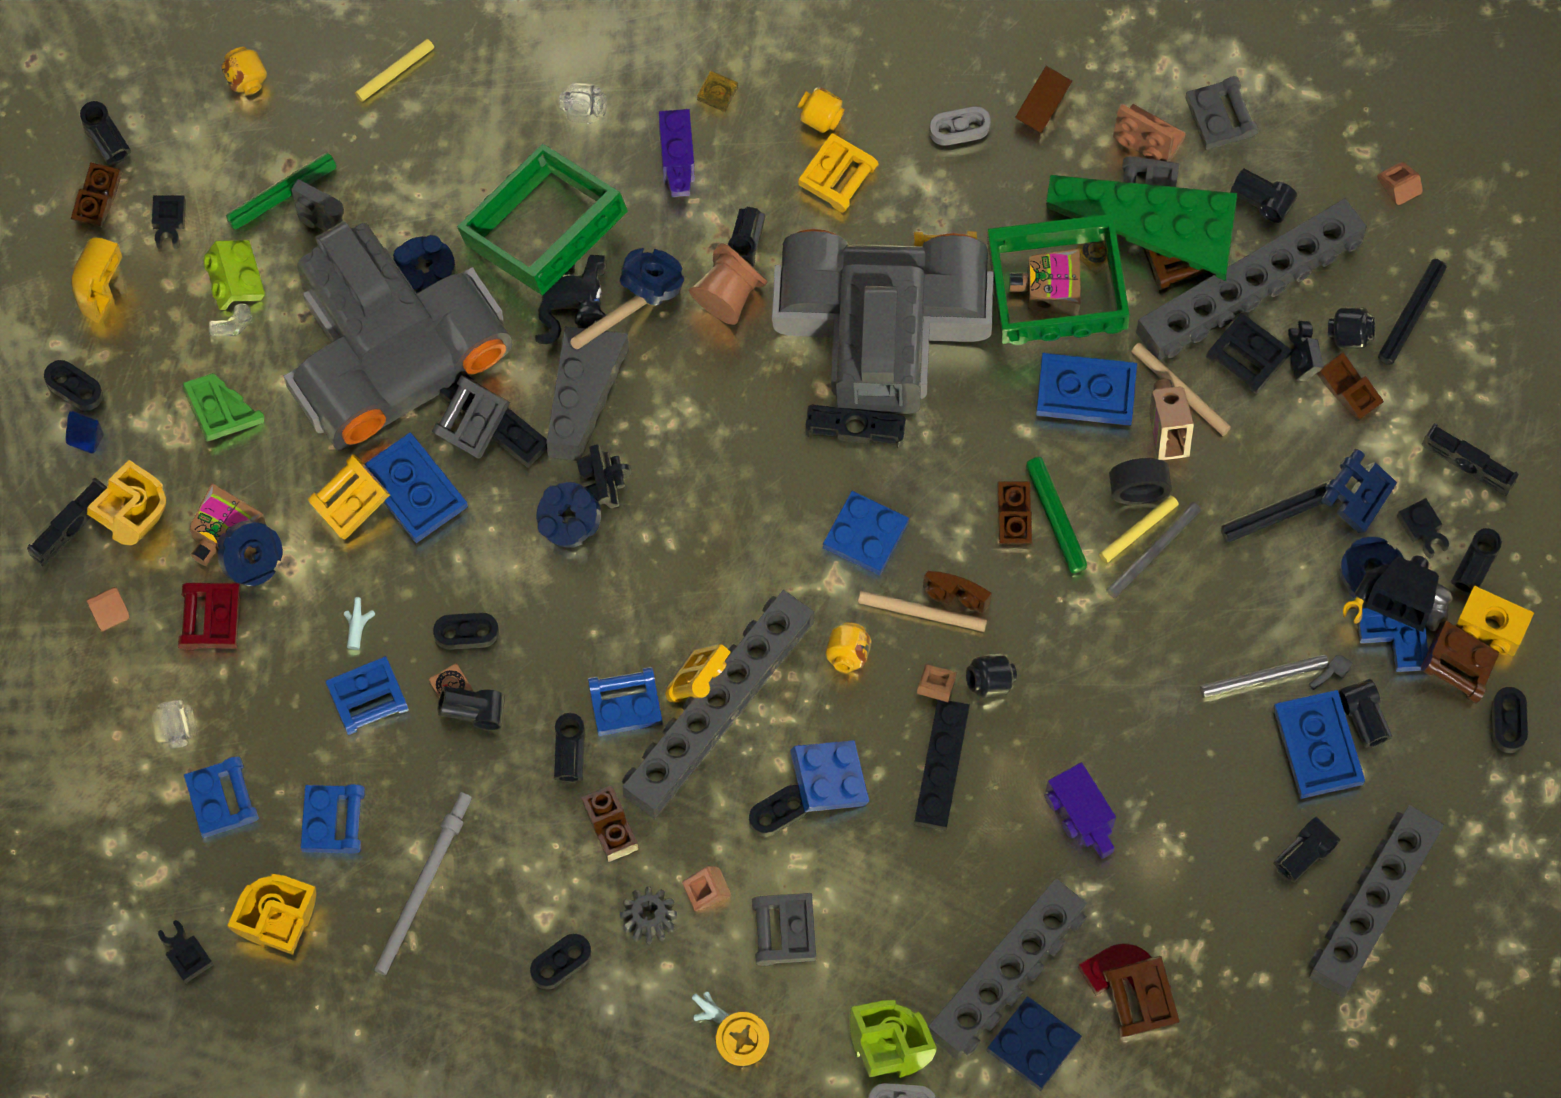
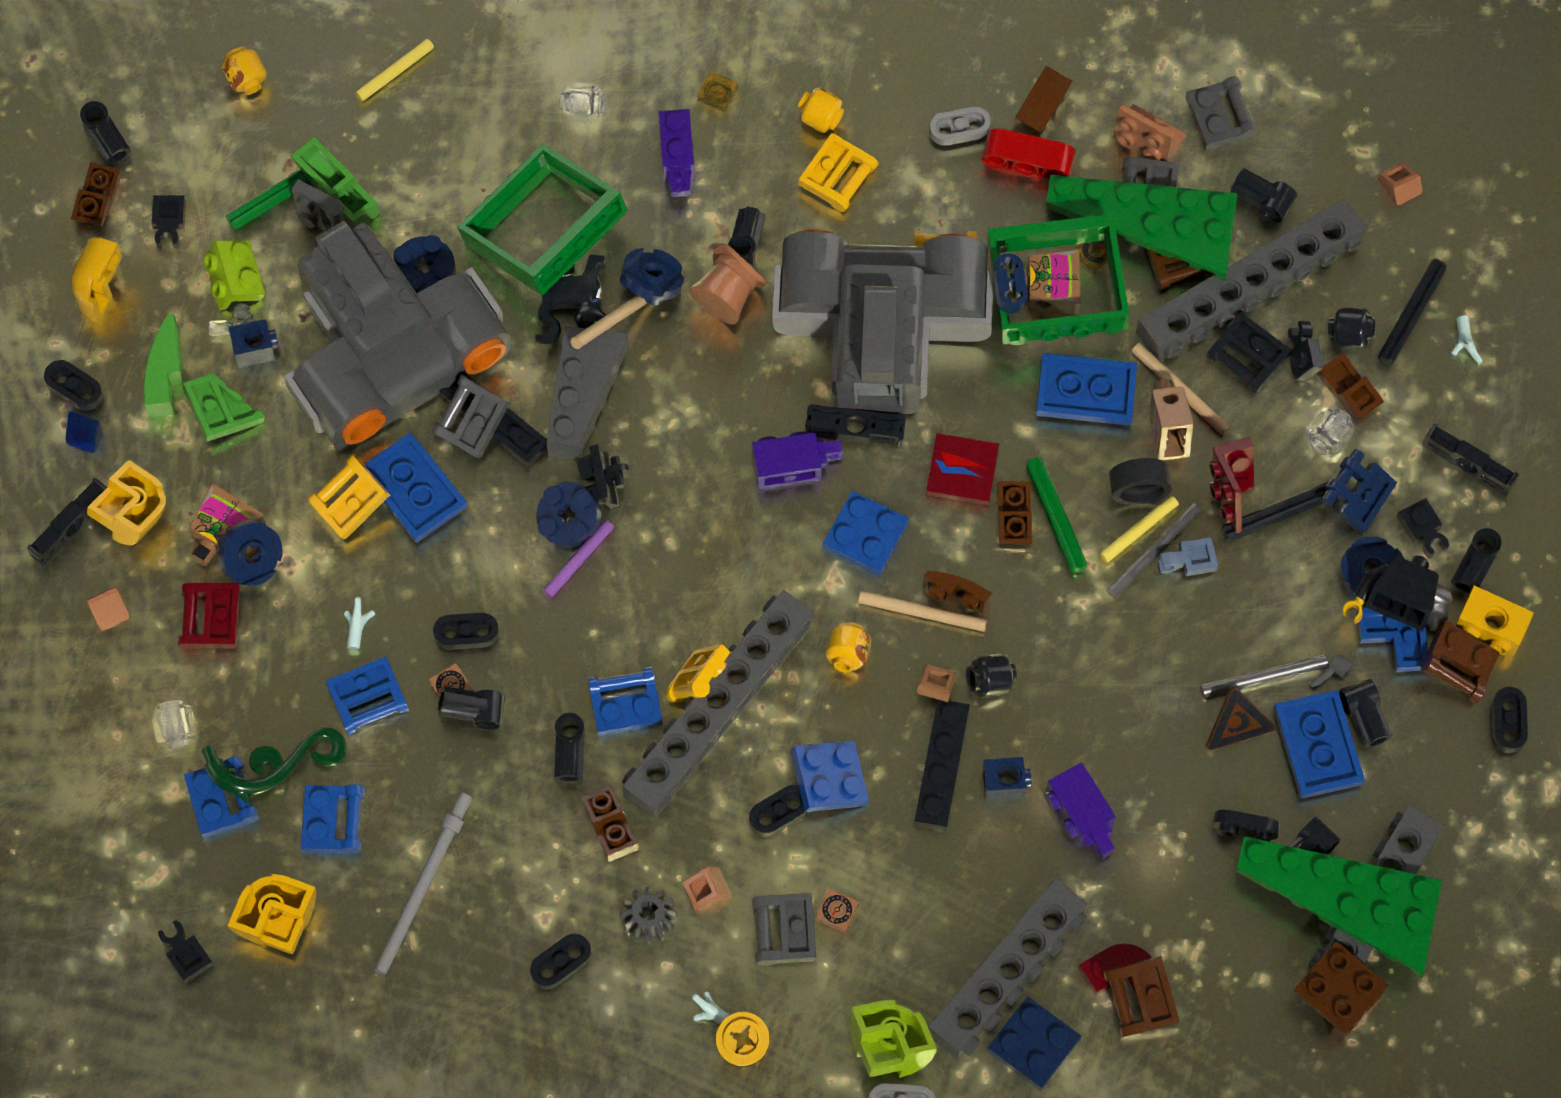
none -> bright green slope [144,314,184,418]
none -> dark green plant [201,727,347,803]
none -> dark blue brick [229,319,279,368]
none -> bright green slope [291,137,381,228]
none -> medium lavender bar [542,520,614,599]
none -> dark purple hinge [752,431,843,490]
none -> medium nougat tile [815,888,859,934]
none -> dark red tile [926,433,999,506]
none -> red beam [981,128,1076,181]
none -> dark blue brick [982,757,1032,801]
none -> dark blue beam [993,253,1028,314]
none -> sand blue plate [1157,537,1219,576]
none -> black piece [1206,687,1275,751]
none -> dark red bracket [1209,437,1254,534]
none -> black plate [1212,809,1280,842]
none -> green wing [1236,837,1442,978]
none -> reddish brown bracket [1294,942,1388,1043]
none -> clear head [1307,408,1355,455]
none -> light aqua bar [1451,316,1483,364]

